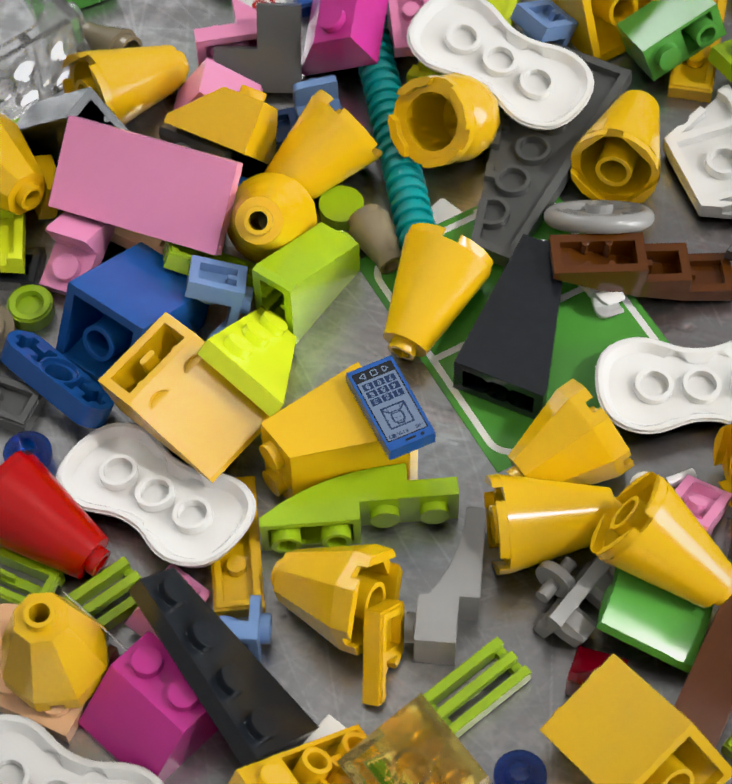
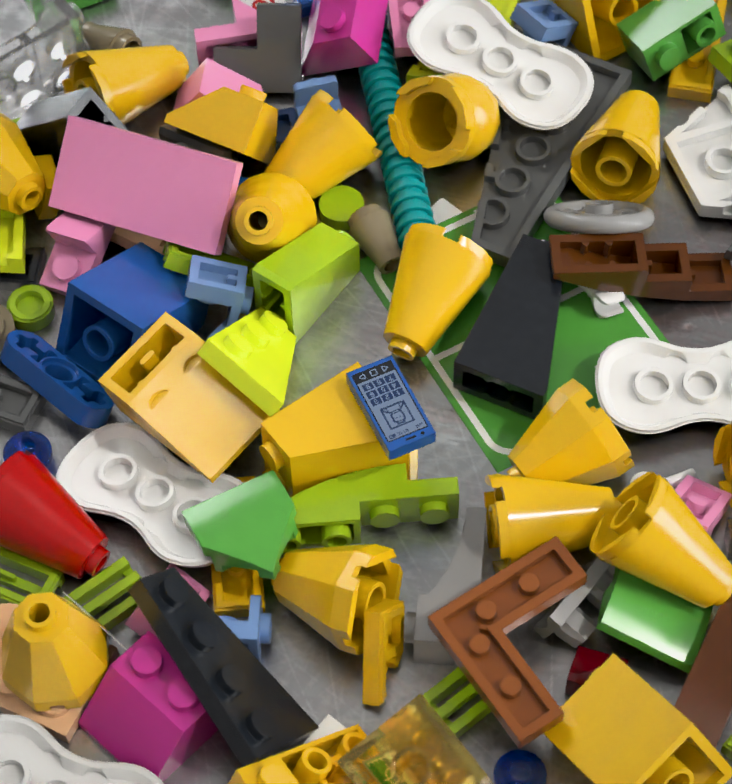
none -> bright green slope [181,470,298,580]
none -> dark orange plate [428,536,587,749]

